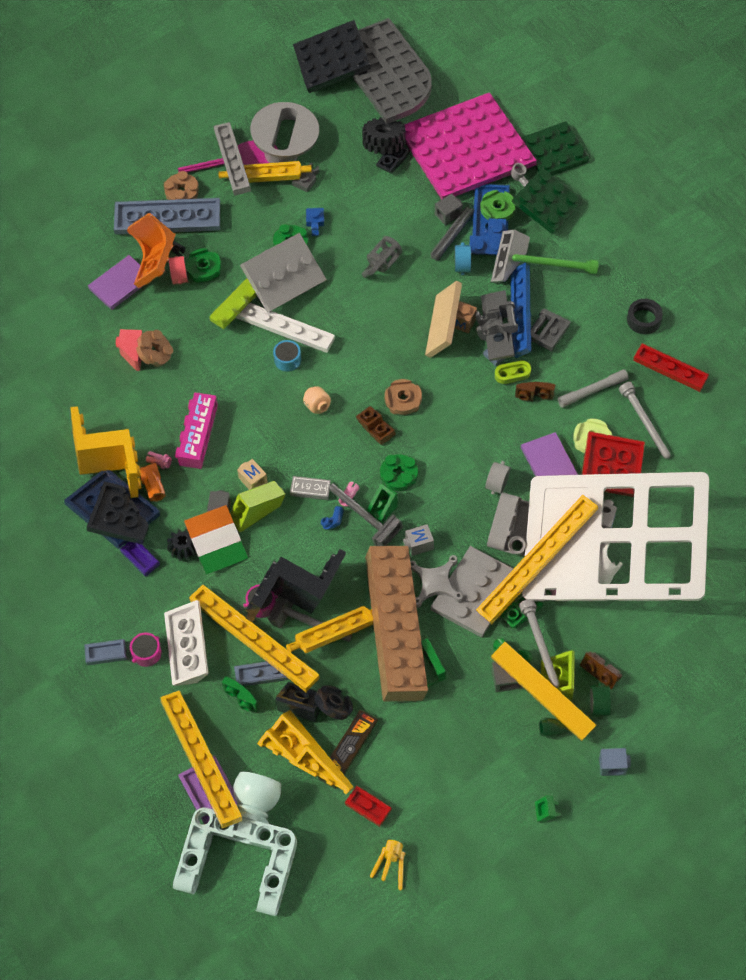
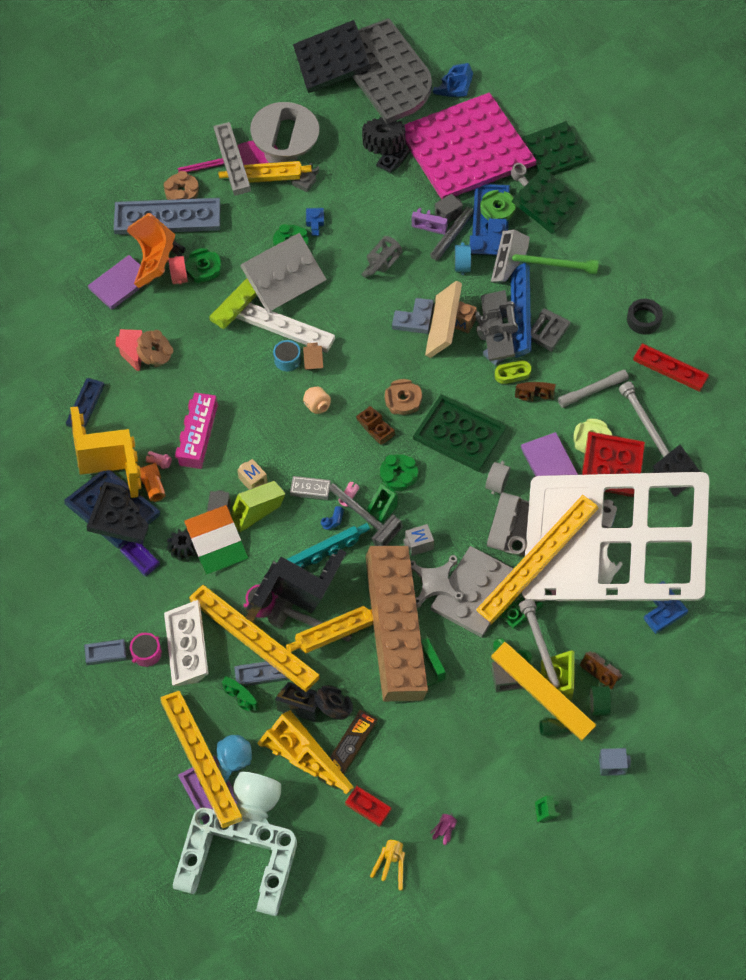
none -> dark blue tile [66,378,105,428]
none -> dark azure hair [216,735,252,783]
none -> teal plate [287,523,370,569]
none -> medium nougat brick [303,342,323,369]
none -> sand blue plate [392,298,433,334]
none -> medium lavender plate [412,208,448,235]
none -> dark green plate [413,394,507,472]
none -> flat silver piece [430,813,457,845]
none -> blue slope [432,63,473,97]
none -> blue plate [644,581,688,634]
none -> black hinge [652,444,700,497]

